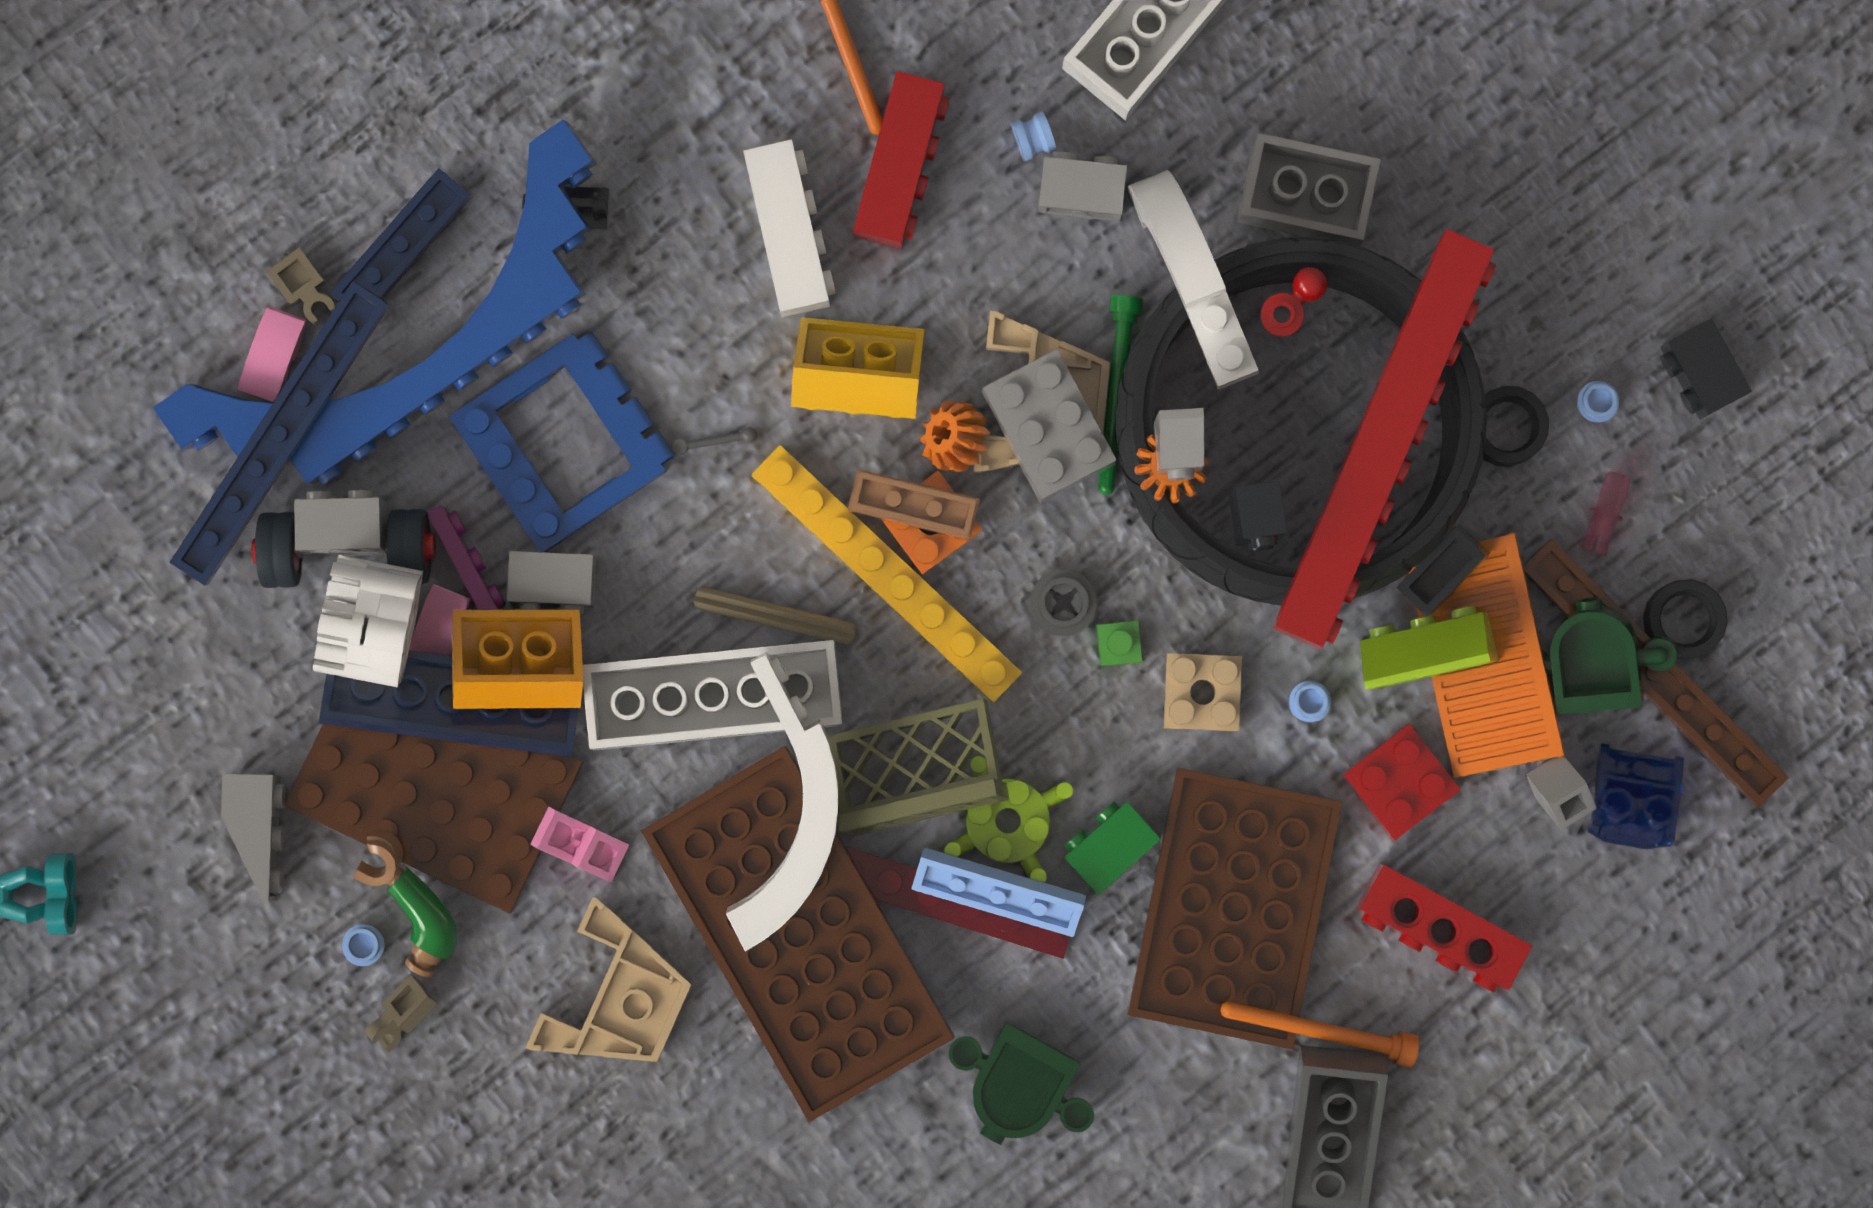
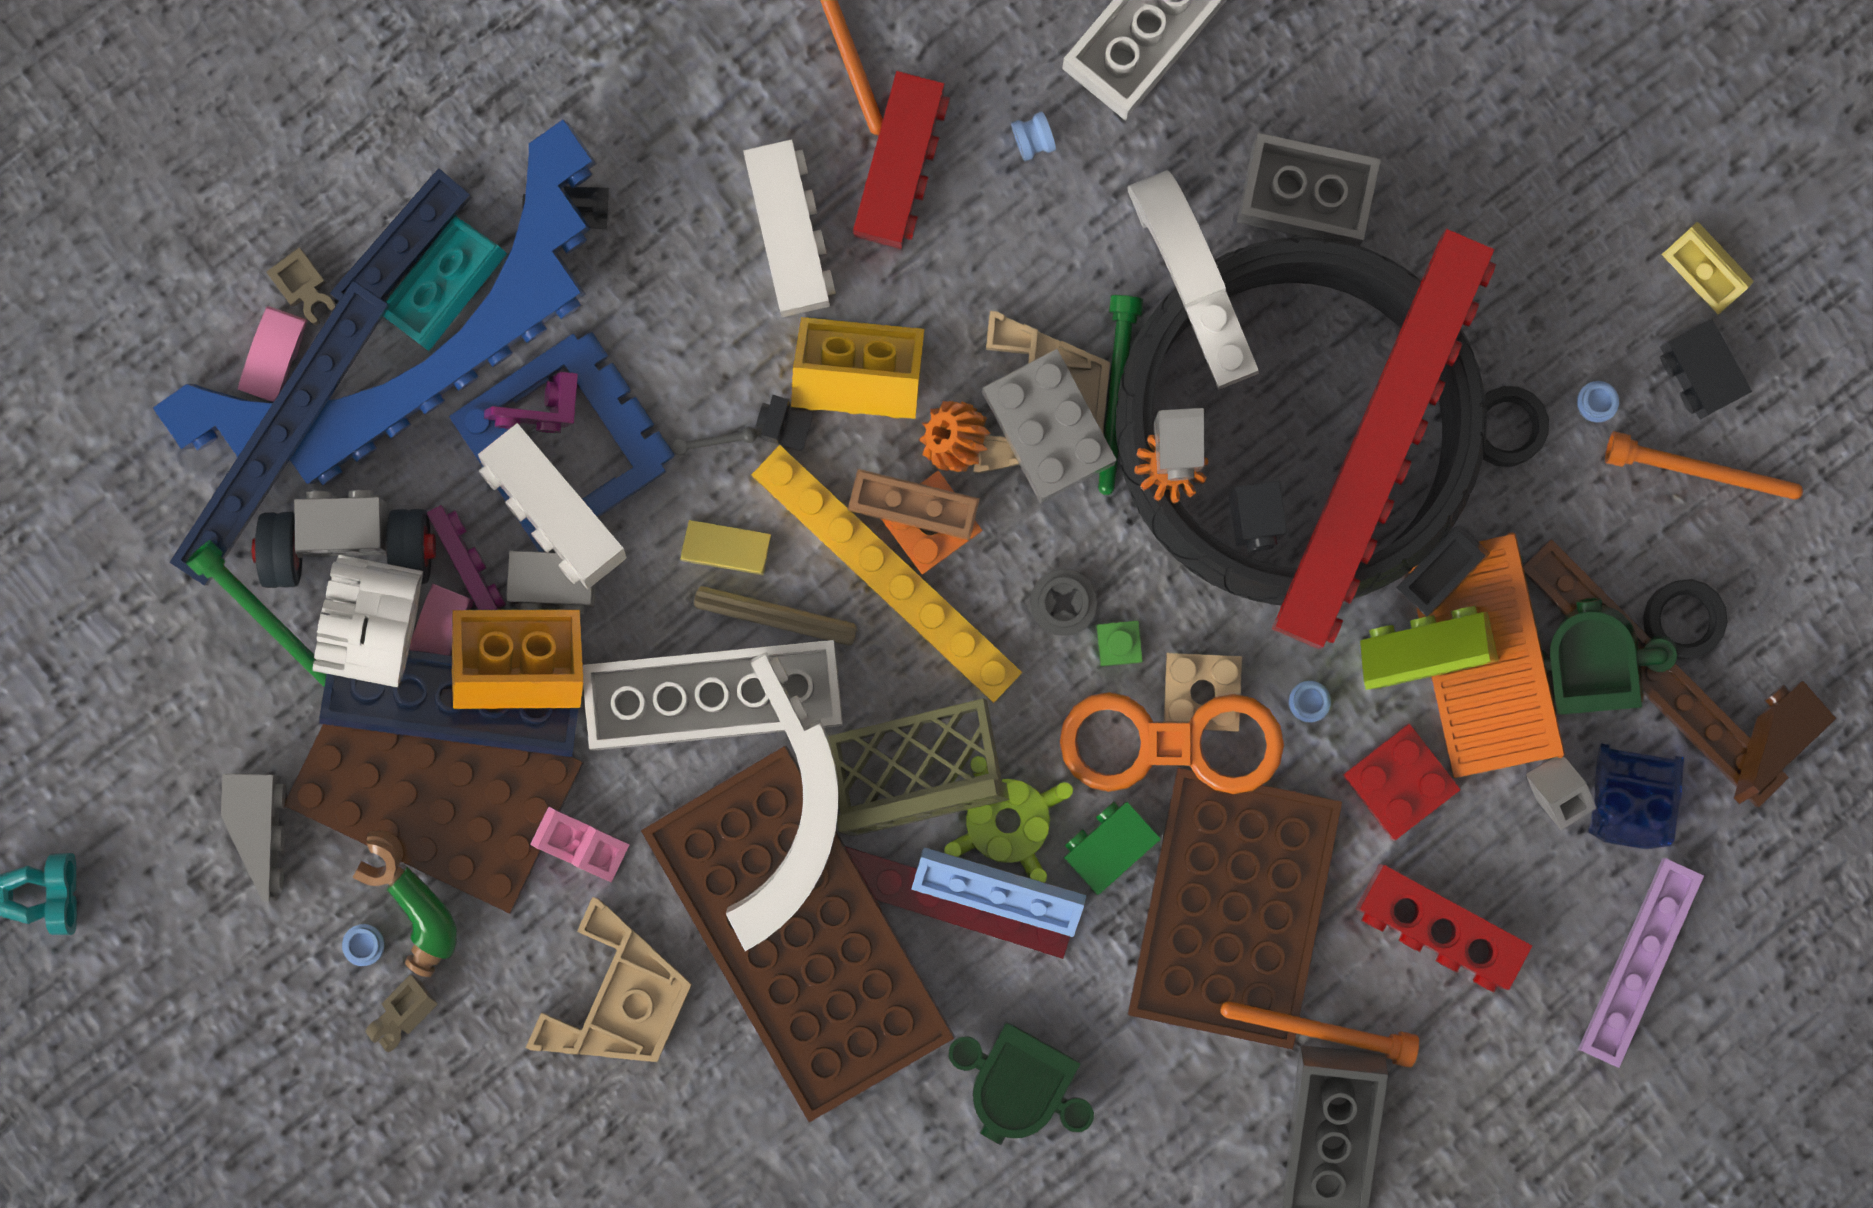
light grey brick [1038,152,1127,222] -> none
red plate [1261,267,1327,337] -> none
clear pink axle [1580,471,1631,556] -> none
none -> green piece [186,540,326,687]
none -> teal tile [383,216,507,351]
none -> white brick [478,423,627,590]
none -> magenta bracket [484,372,578,433]
none -> light yellow slope [680,520,771,575]
none -> black bracket [756,395,814,451]
none -> orange bar [1059,692,1284,794]
none -> lavender plate [1578,858,1704,1068]
none -> orange piece [1605,431,1803,500]
none -> light yellow slope [1661,222,1753,315]
none -> reddish brown slope [1734,681,1837,804]

